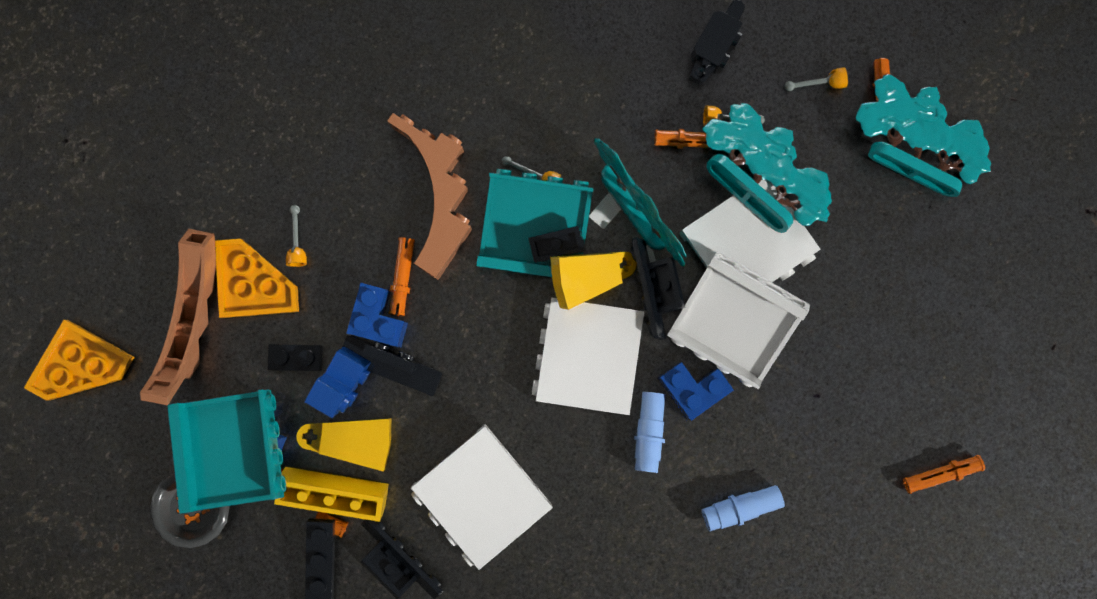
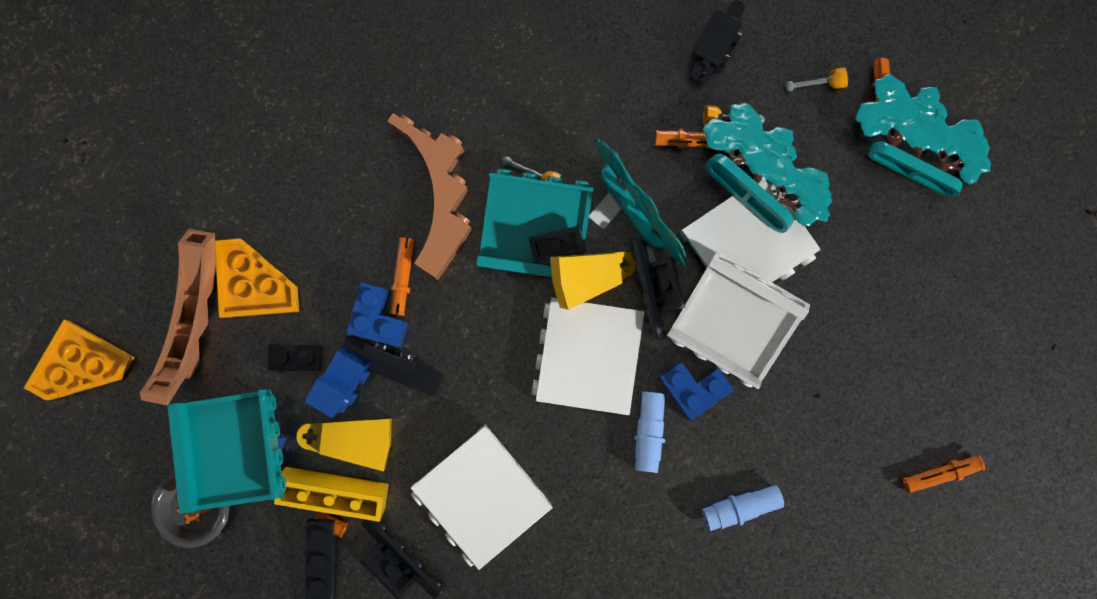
hinge [286,205,307,267] -> none

